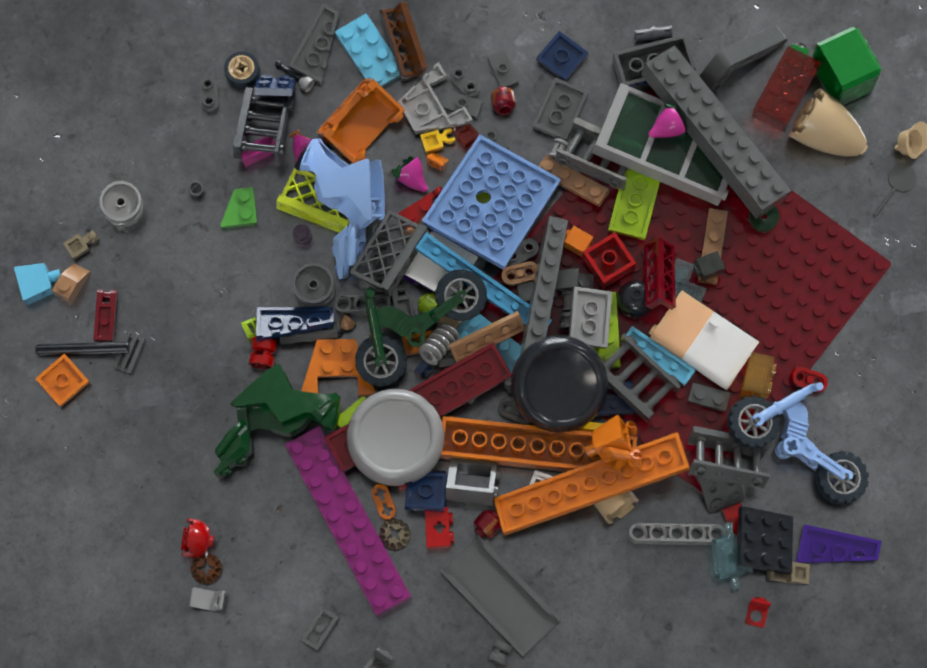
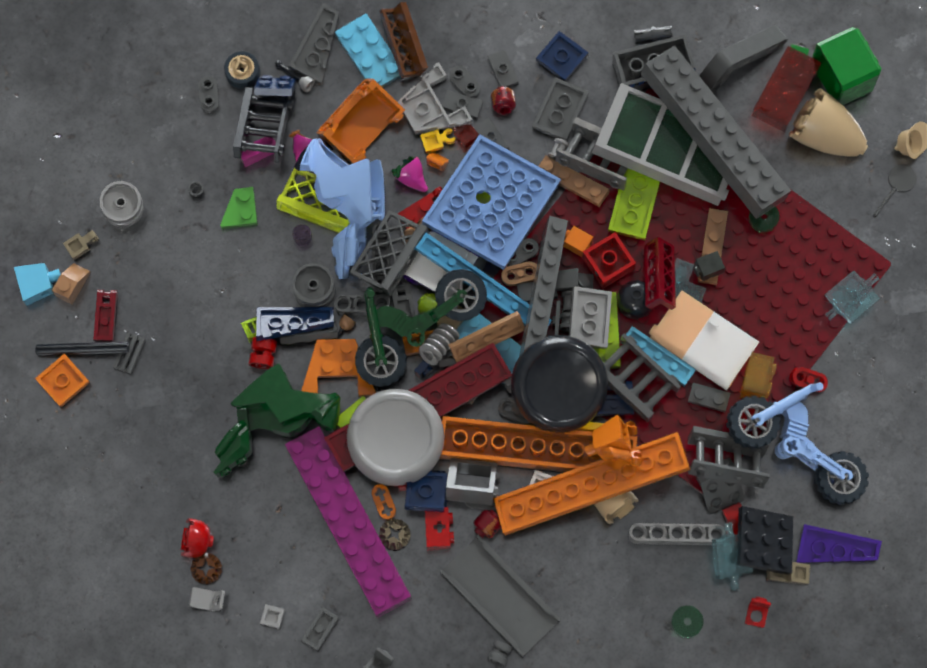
dark pink hat [648,103,687,140] -> none
none -> light grey plate [260,604,285,629]
none -> dark grey piece [552,301,561,335]
none -> clear green piece [671,605,704,638]
none -> clear light blue plate [825,271,880,324]

